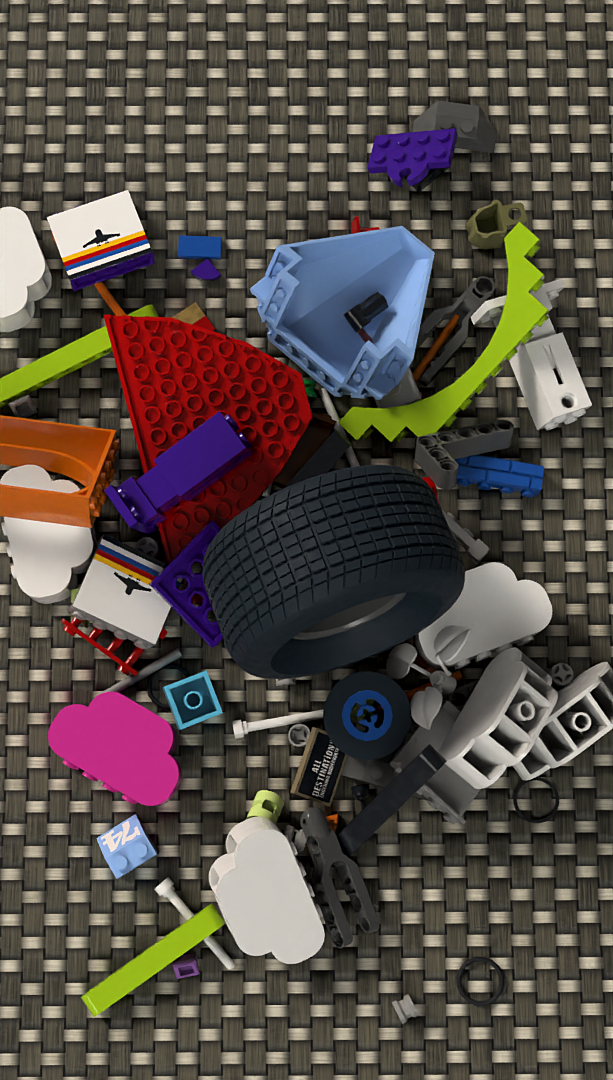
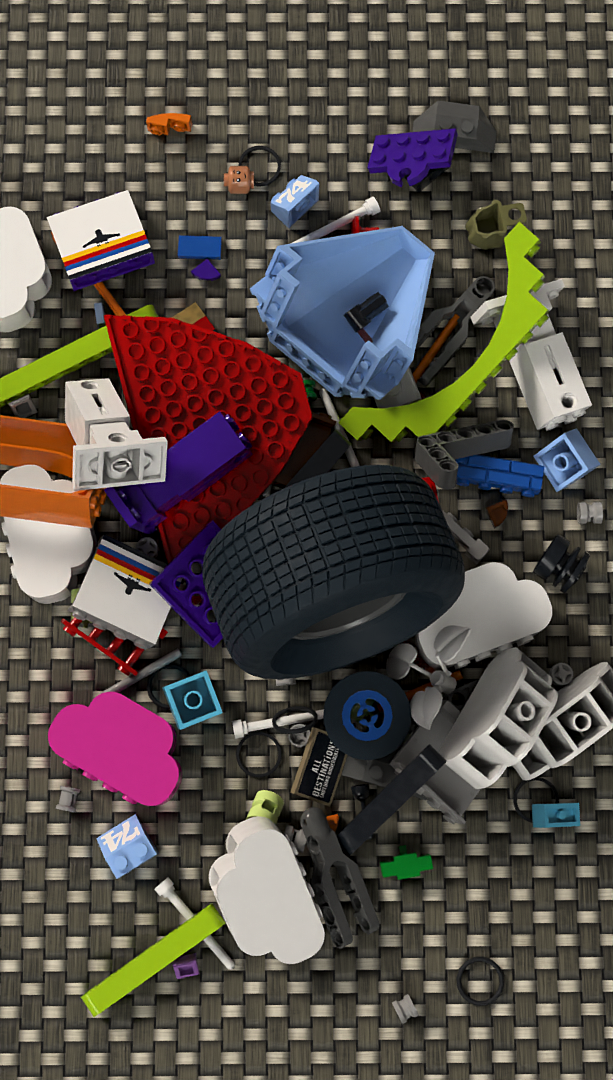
none -> light grey bush [56,786,80,812]
none -> white brick [65,378,168,491]
none -> sand blue tile [94,303,106,329]
none -> orange slope [146,113,192,135]
none -> nougat head [224,166,254,194]
none -> black piece [236,732,282,777]
none -> black piece [239,146,281,187]
none -> light blue slope [271,175,319,228]
none -> black piece [272,706,318,734]
none -> white piece [290,197,381,244]
none -> green piece [380,845,433,880]
none -> reddish brown tile [486,500,508,529]
none -> black wheel [532,534,590,594]
none -> medium azure plate [532,803,580,828]
none -> light blue slope [534,428,601,492]
none -> light grey wheel [577,502,603,524]

